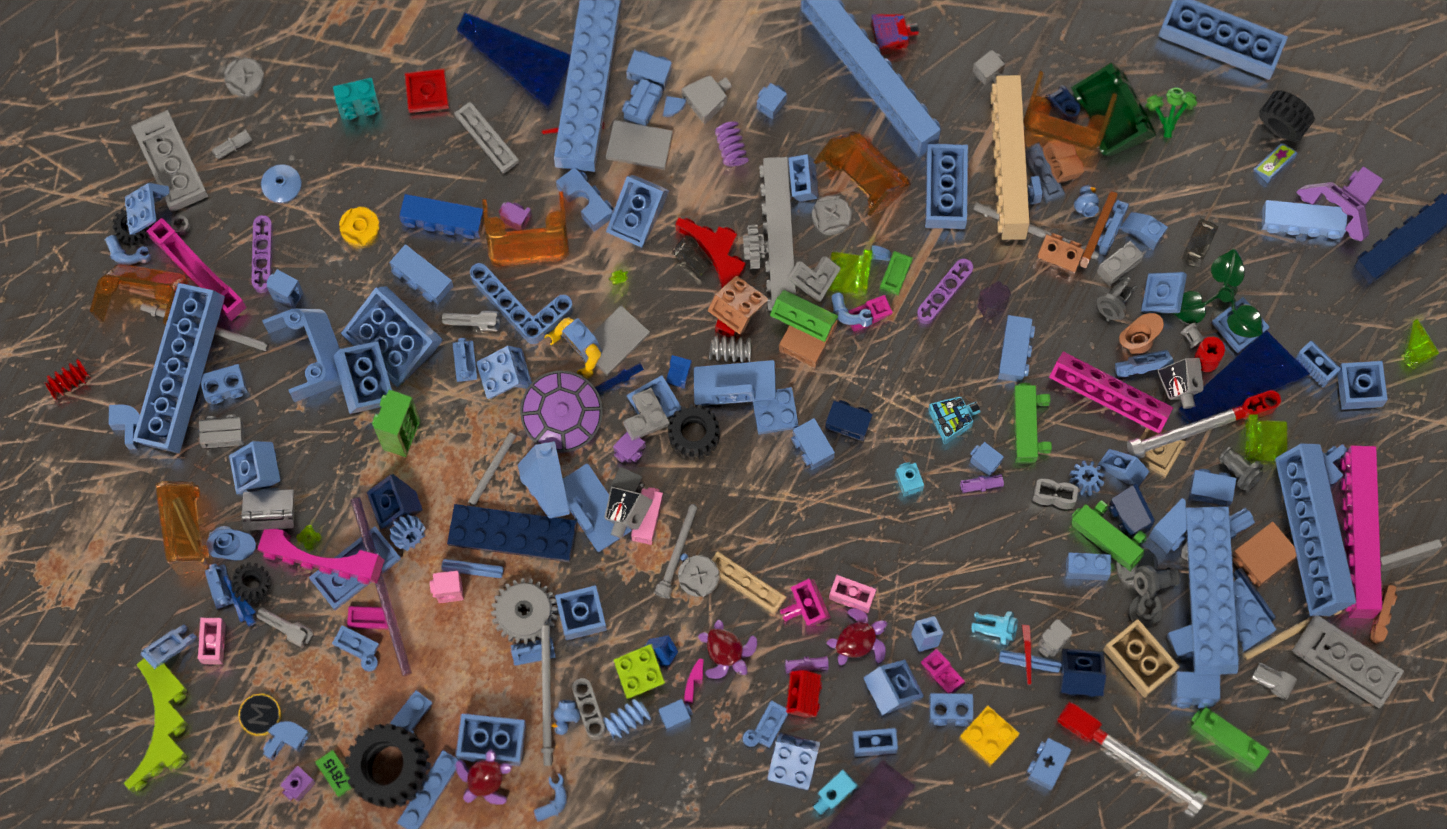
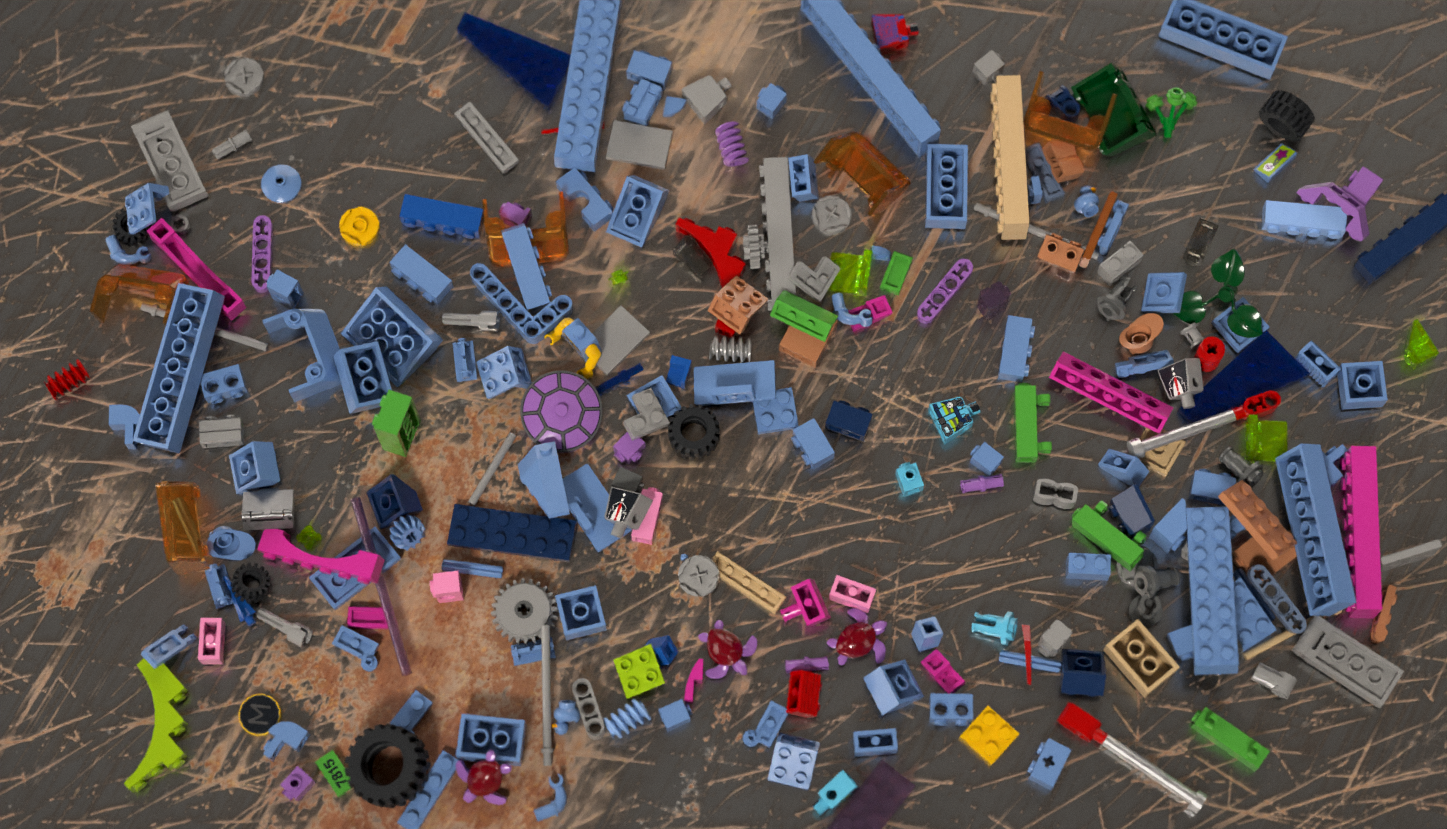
teal brick [333,78,381,120] -> none
red plate [405,69,449,113] -> none
light grey piece [654,504,697,599] -> none
medium blue gear [1069,460,1105,496] -> none
medium blue slope [1120,212,1168,251] -> none
medium blue brick [1171,672,1220,710] -> none
none -> medium blue brick [501,223,552,310]
none -> nougat plate [1218,480,1297,561]
none -> sand blue beam [1247,565,1307,634]

